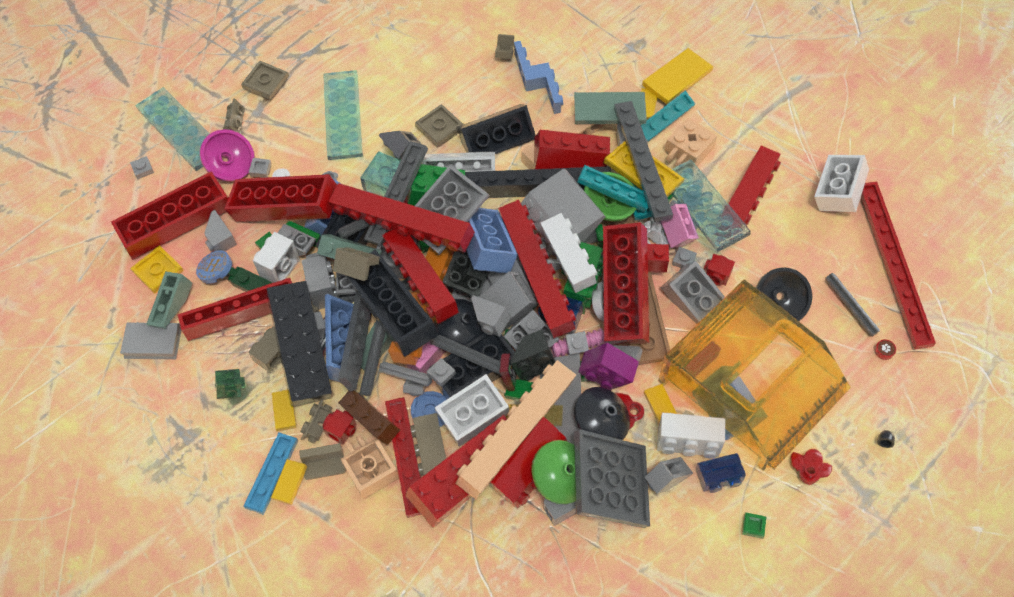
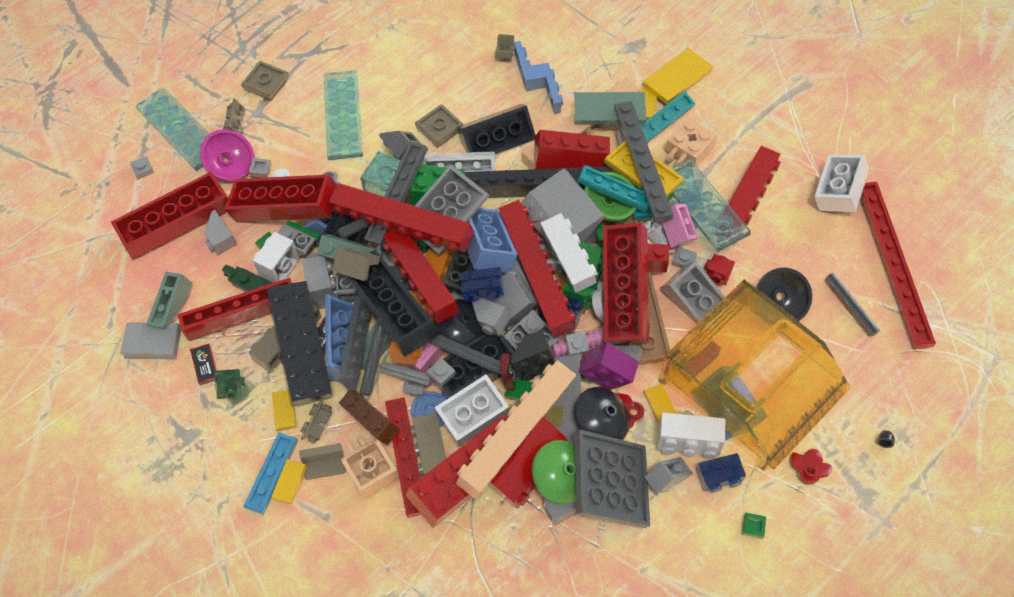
yellow tile [130,246,184,294] -> none
medium blue tile [196,250,232,284] -> none
light grey plate [314,312,325,339] -> none
red brick [323,409,357,445] -> none
tile [875,339,897,360] -> none
none -> tile [190,343,219,385]
none -> clear blue brick [461,267,504,302]

